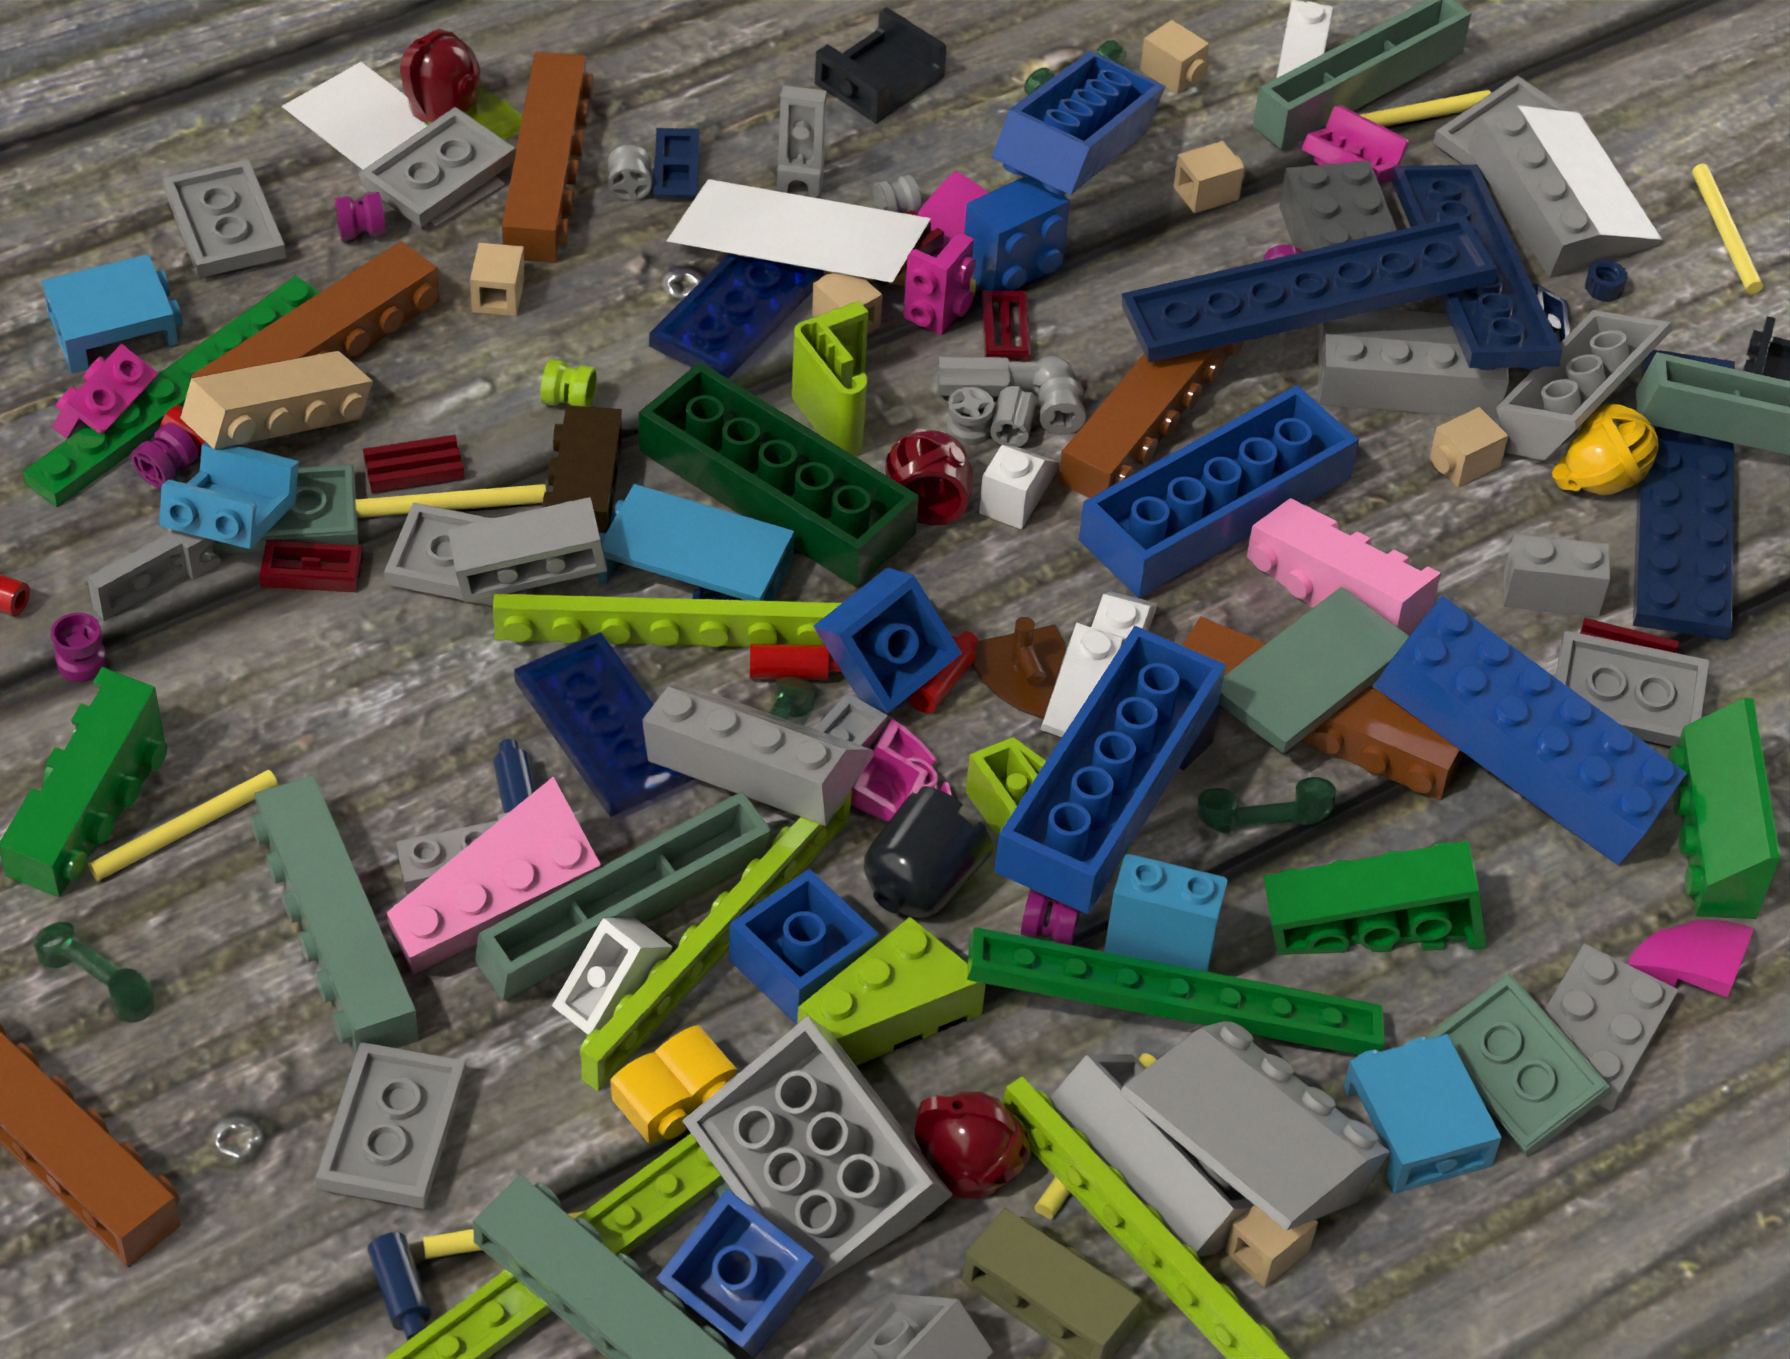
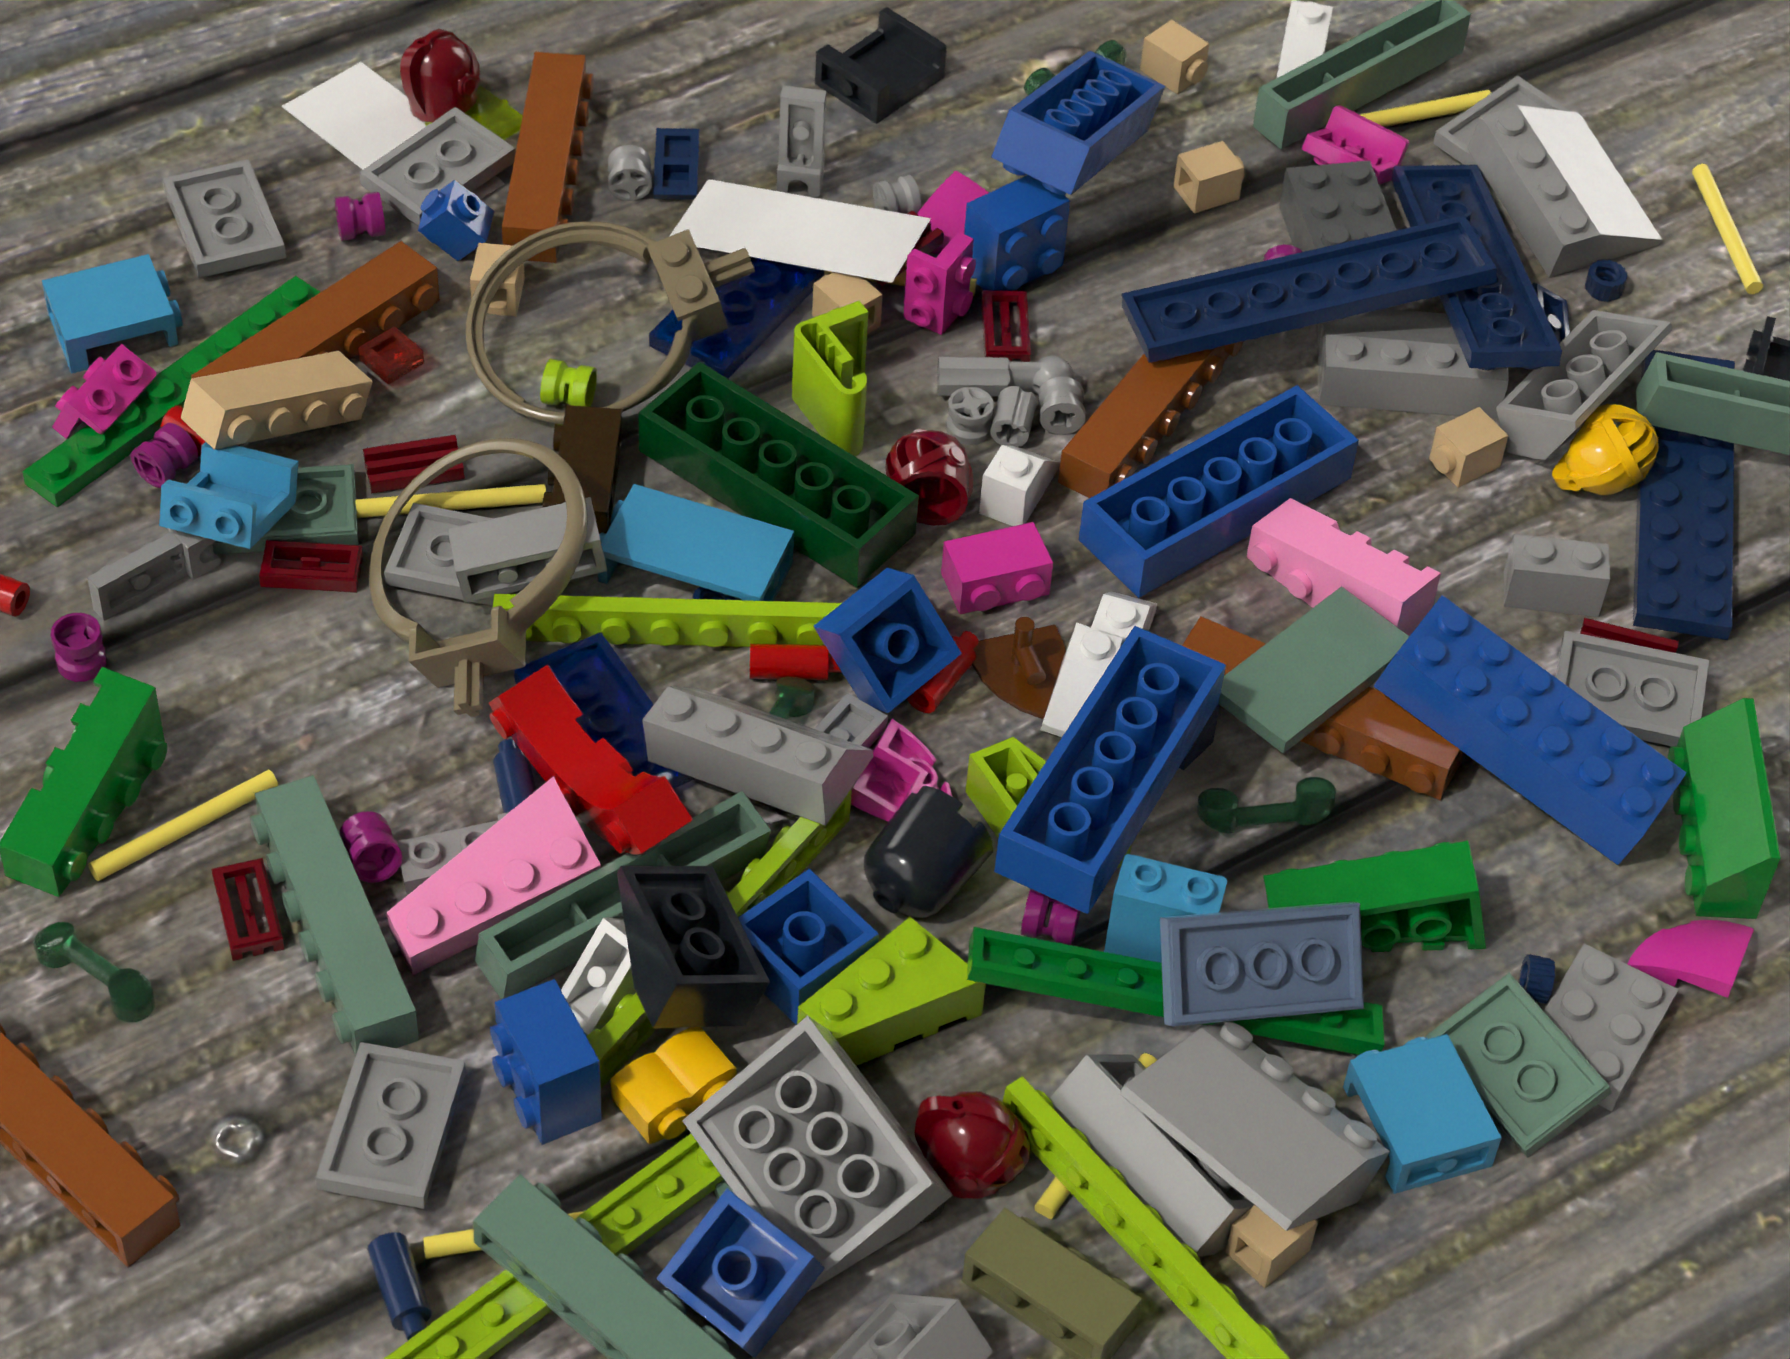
none -> dark red tile [211,858,285,961]
none -> magenta wheel [339,811,403,883]
none -> clear red plate [358,326,424,385]
none -> dark tan brick [369,438,588,717]
none -> blue brick [418,180,494,261]
none -> dark tan brick [466,221,755,424]
none -> red brick [488,665,693,855]
none -> blue brick [490,979,601,1145]
none -> black slope [617,866,770,1028]
none -> dark pink brick [941,522,1053,615]
none -> sand blue tile [1160,902,1364,1026]
none -> dark blue axle [1518,954,1555,1004]

